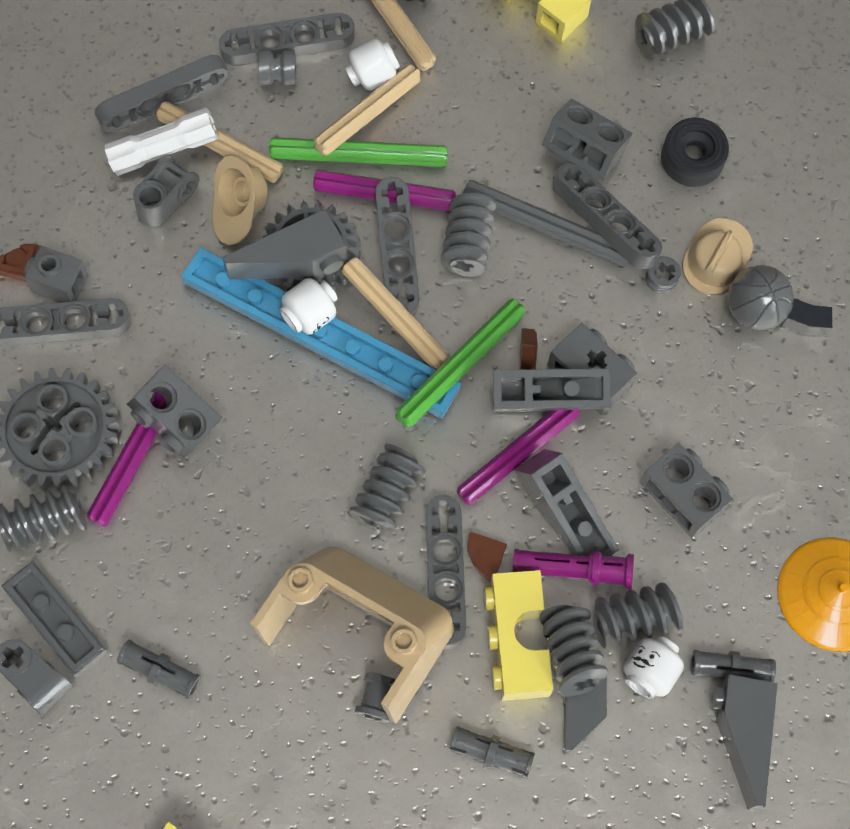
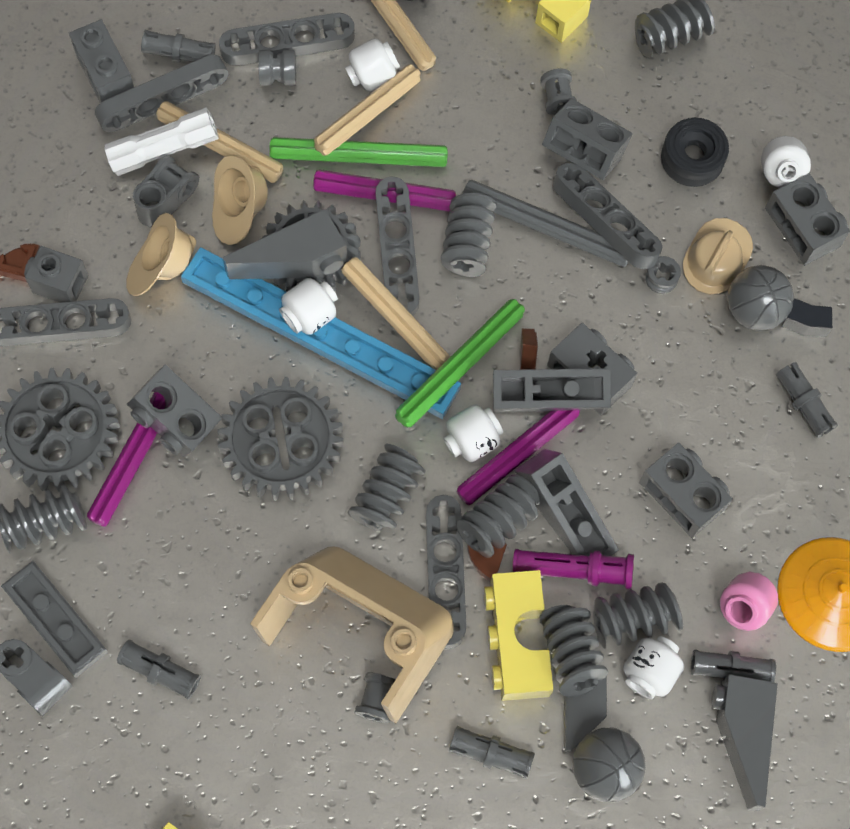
none -> dark grey brick [69,19,134,103]
none -> tan piece [126,213,196,296]
none -> dark grey pin [141,30,216,63]
none -> dark grey gear [218,377,344,501]
none -> white head [443,405,503,462]
none -> dark grey piece [456,474,540,558]
none -> dark grey bush [540,68,577,115]
none -> dark grey piece [573,727,646,802]
none -> bright pink head [720,572,778,631]
none -> white head [761,136,811,188]
none -> dark grey brick [765,173,850,266]
none -> dark grey pin [776,362,838,438]

